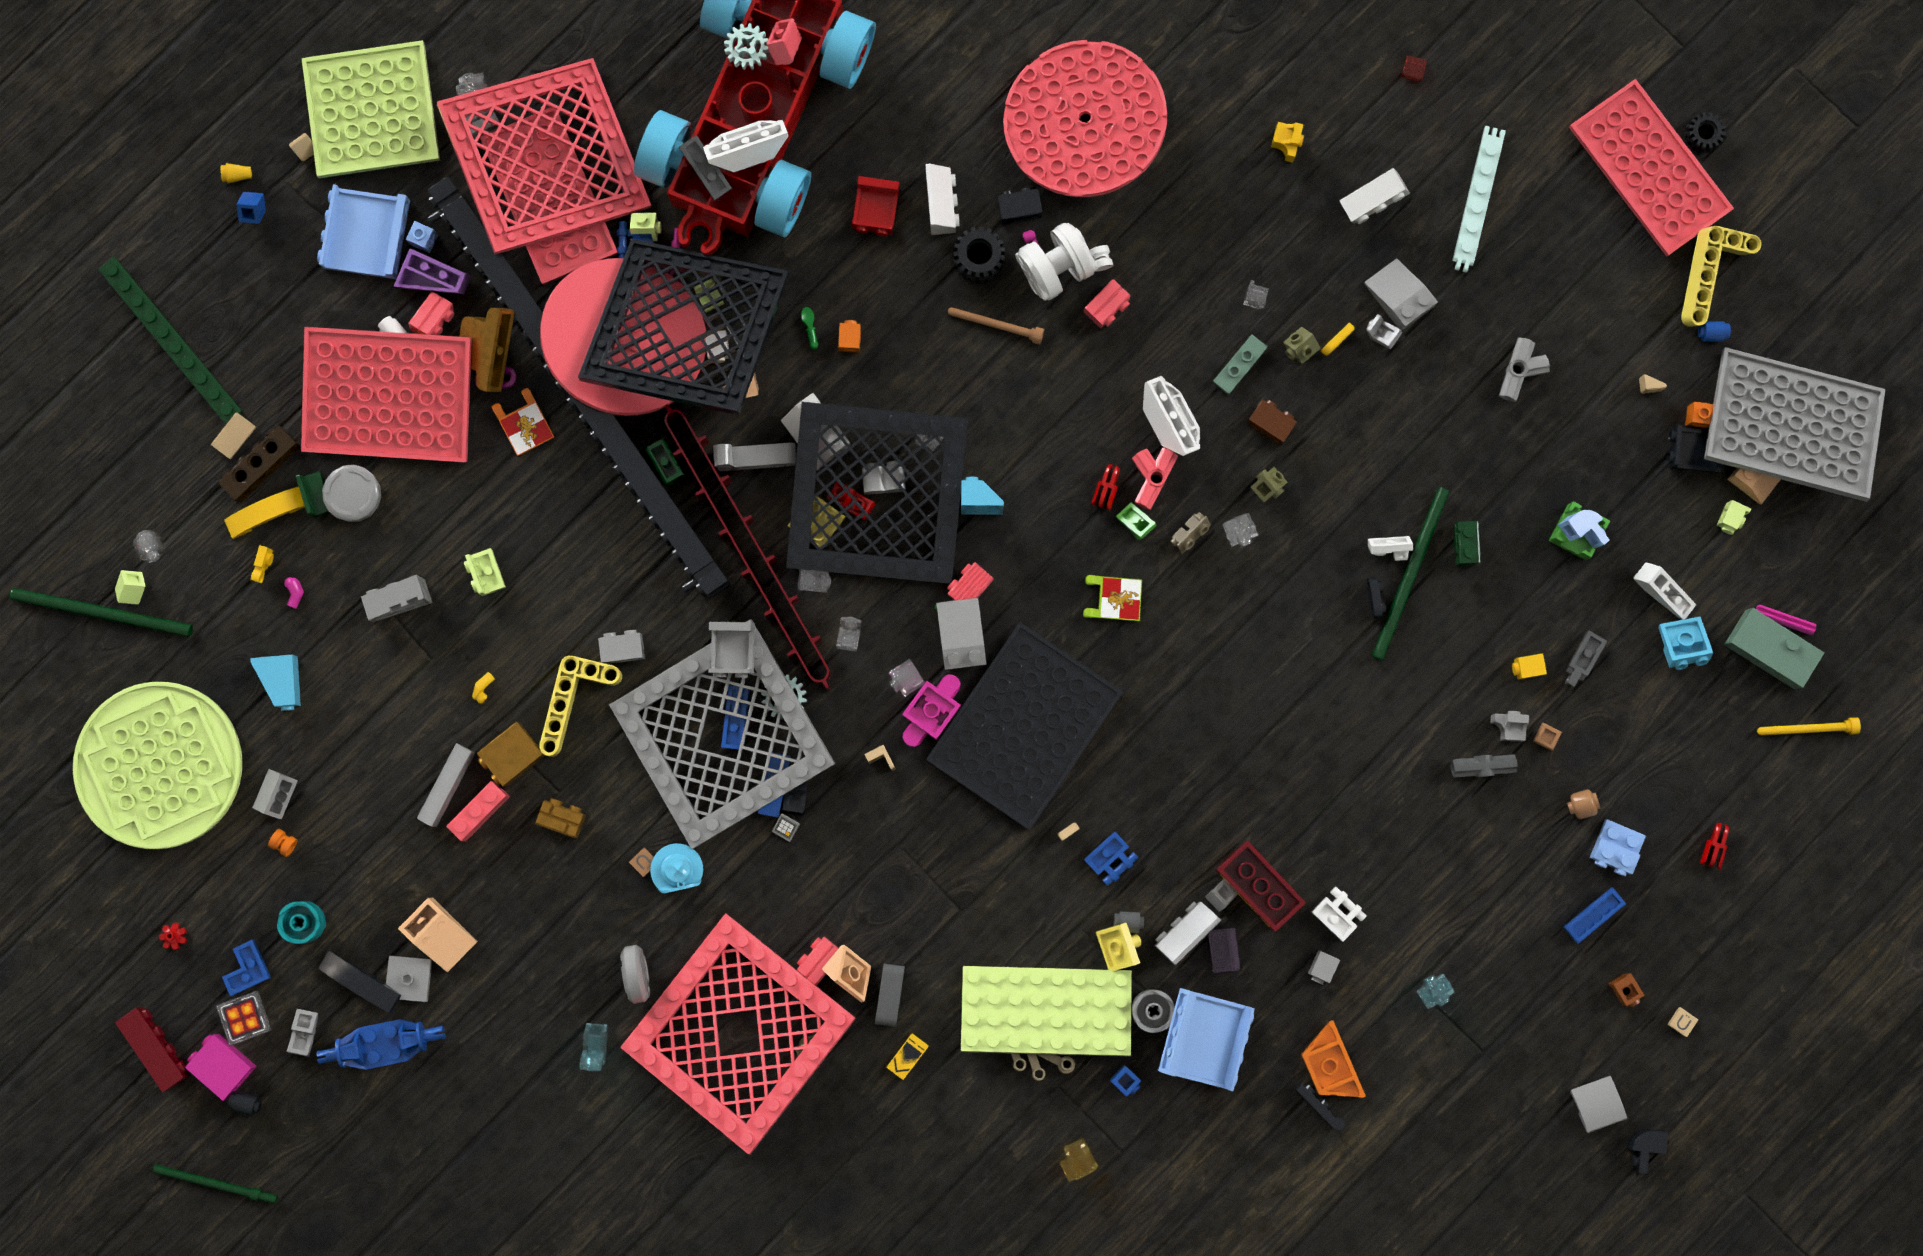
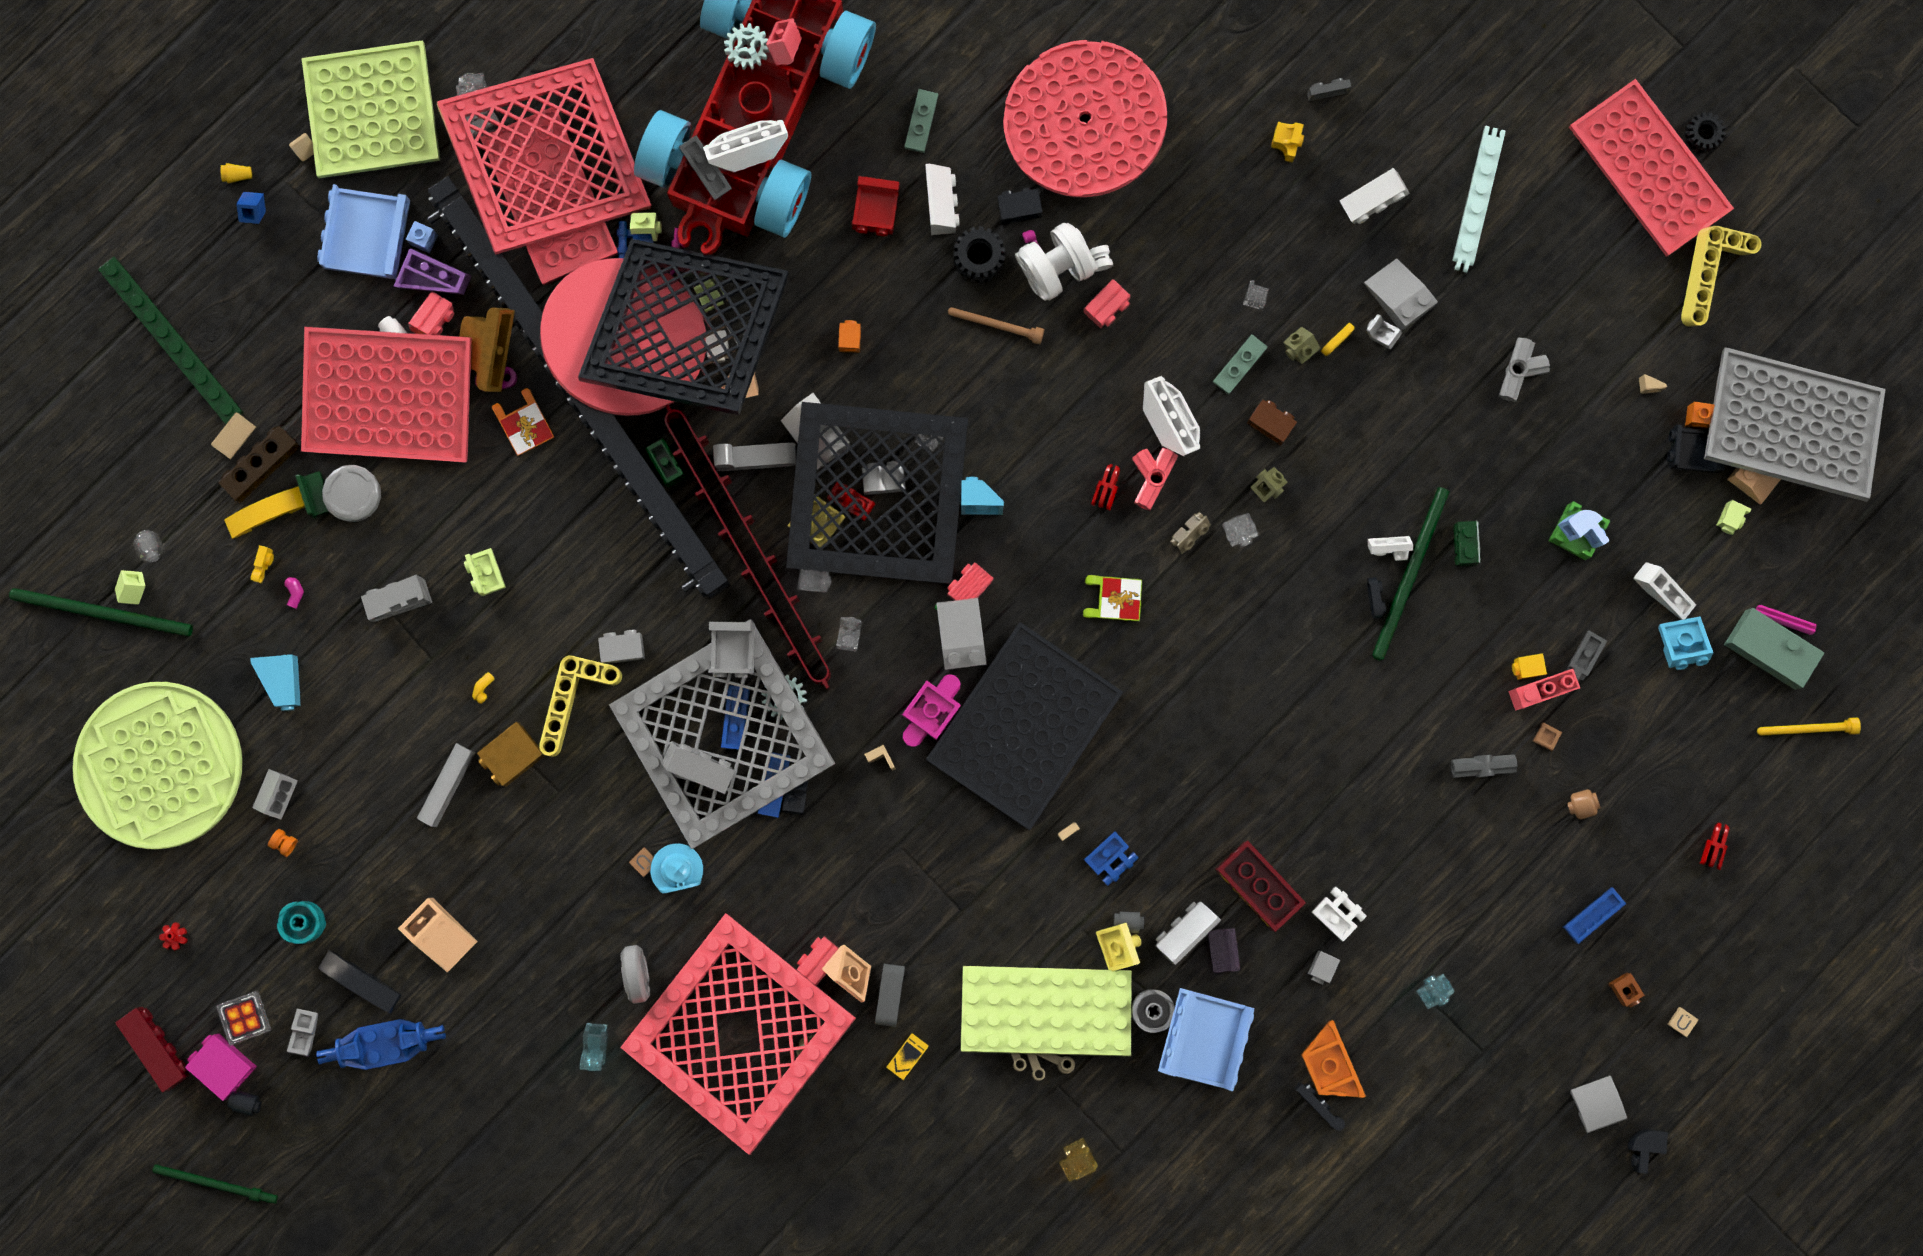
blue plate [222,940,271,996] -> none
light grey plate [386,956,432,1002] -> none
coral brick [446,781,510,842] -> none
pearl gold brick [536,798,586,838] -> none
slope [772,813,800,842] -> none
green piece [801,307,819,350] -> none
clear brick [889,659,925,697] -> none
blue brick [1110,1065,1141,1096] -> none
bright green slope [1116,503,1157,540] -> none
light grey slope [1206,879,1238,911] -> none
clear red tile [1401,55,1427,82] -> none
light grey brick [1491,711,1529,742] -> none
light blue plate [1590,819,1646,877] -> none
blue brick [1698,321,1731,342] -> none
none -> light grey wedge [662,741,735,794]
none -> sand green plate [905,89,939,153]
none -> dark grey plate [1307,78,1351,101]
none -> coral slope [1508,669,1580,711]

